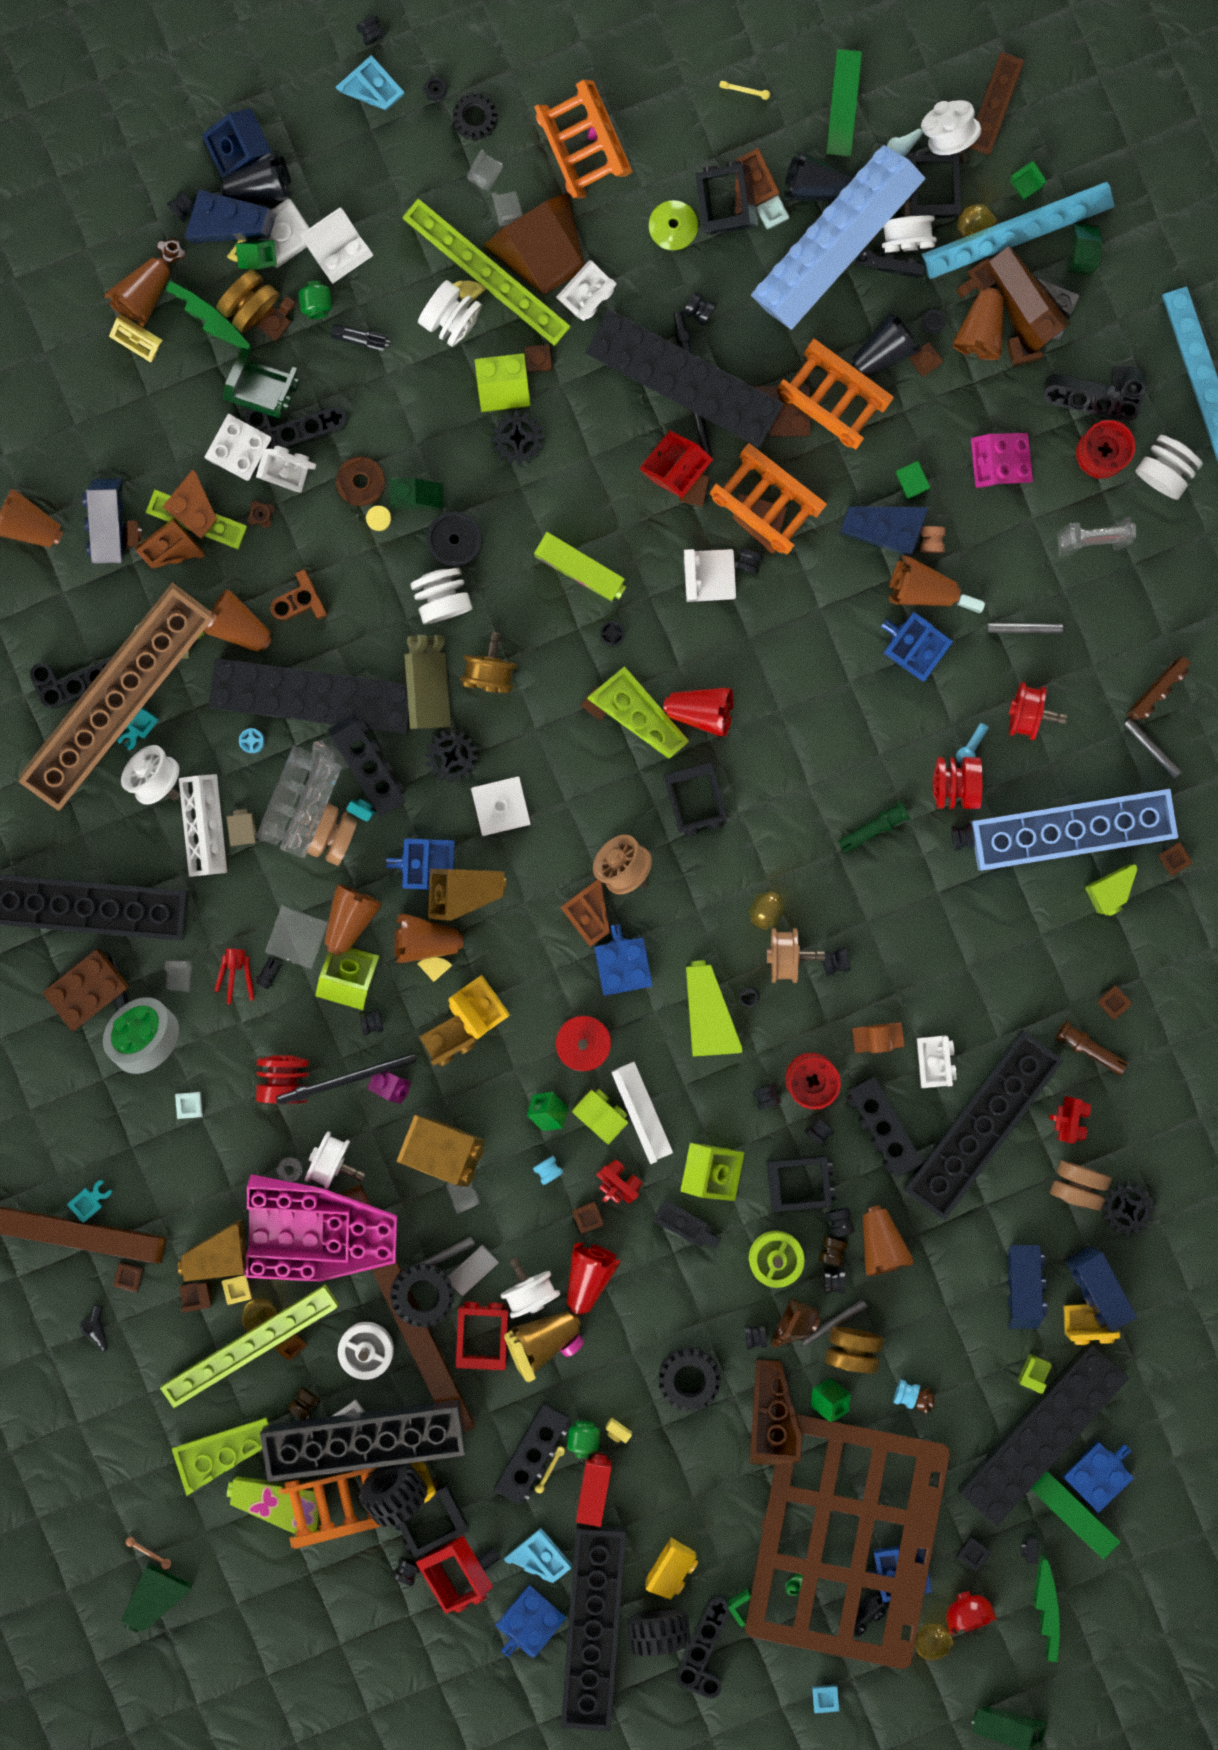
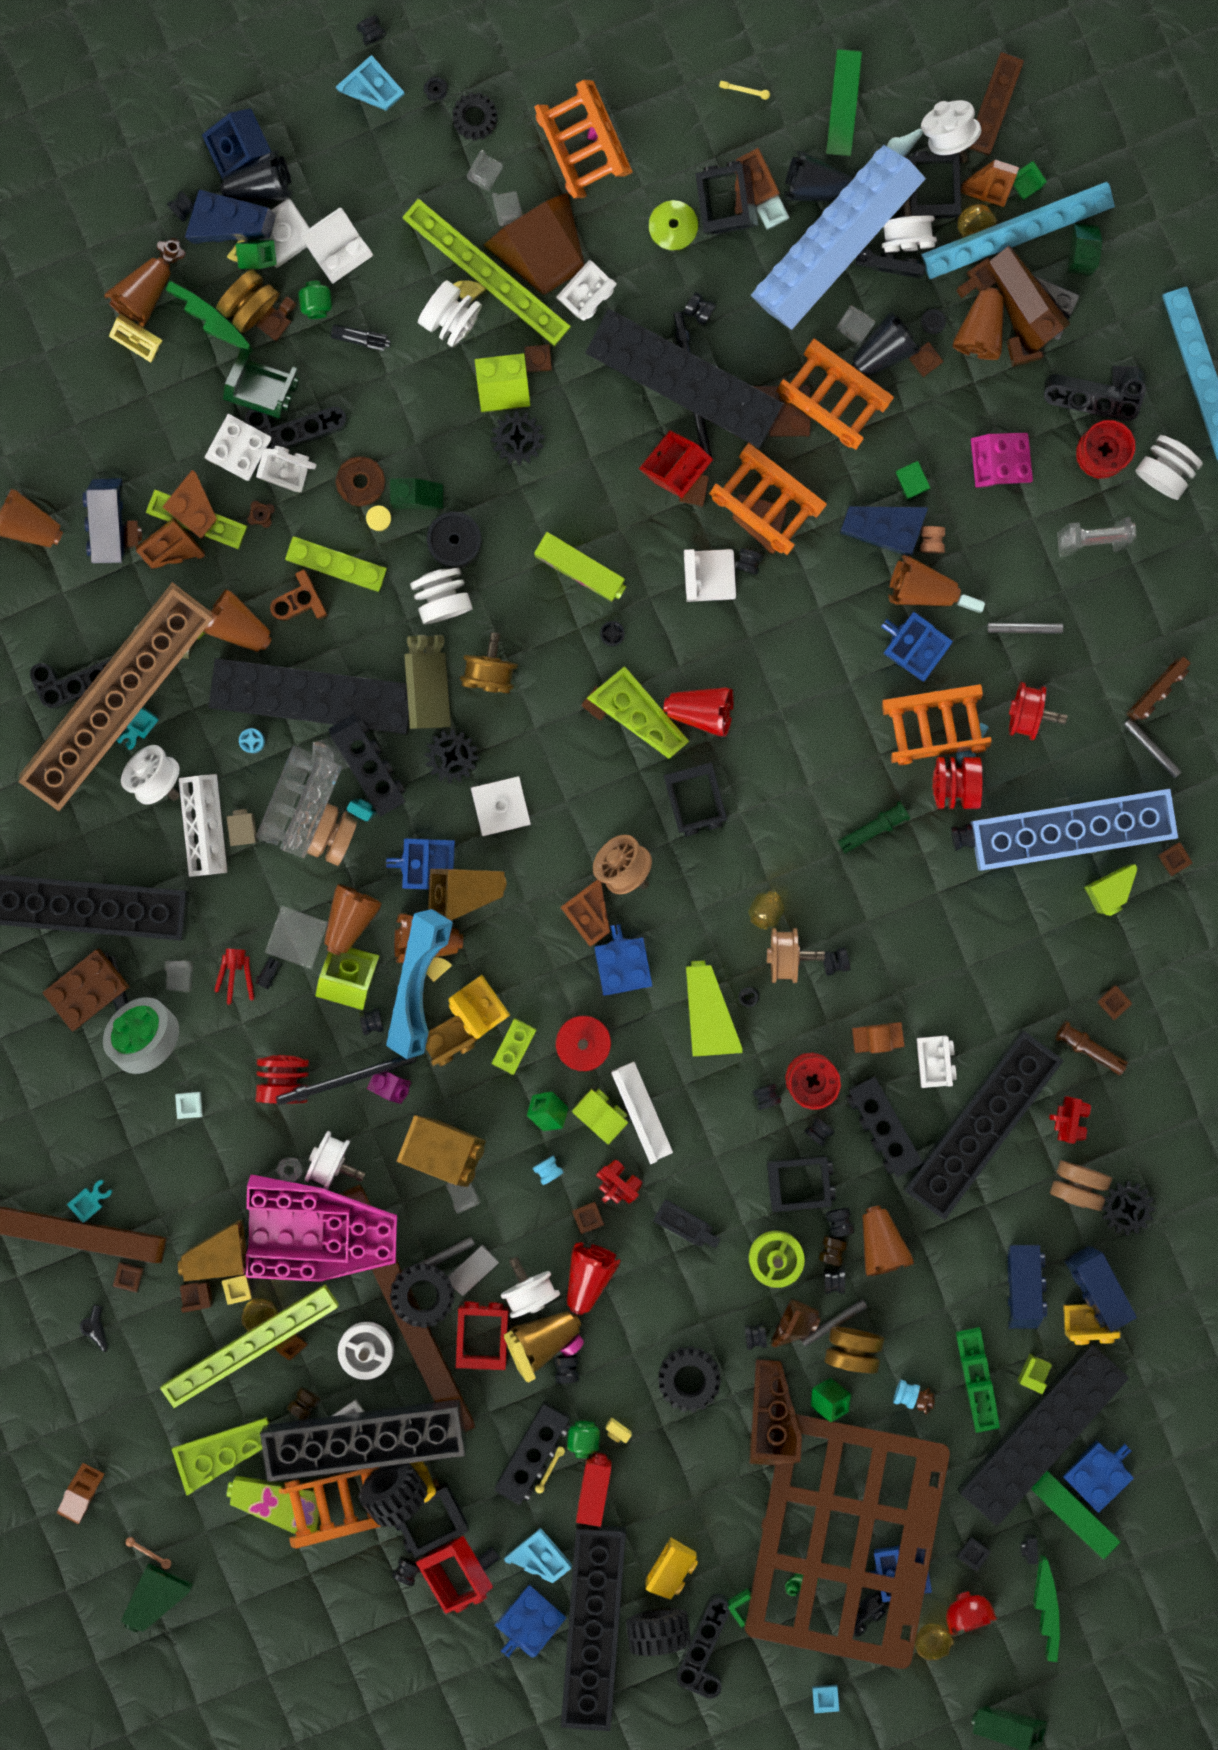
lime slope [681,1143,744,1201] -> none
none -> dark orange tile [57,1463,105,1524]
none -> lime plate [285,536,387,592]
none -> dark azure arch [386,909,453,1059]
none -> lime brick [491,1018,537,1075]
none -> black wheel [554,1355,580,1383]
none -> clear panel [836,305,875,345]
none -> orange fence [882,684,992,765]
none -> green slope [955,1327,1000,1433]
none -> dark orange wing [960,160,1019,207]

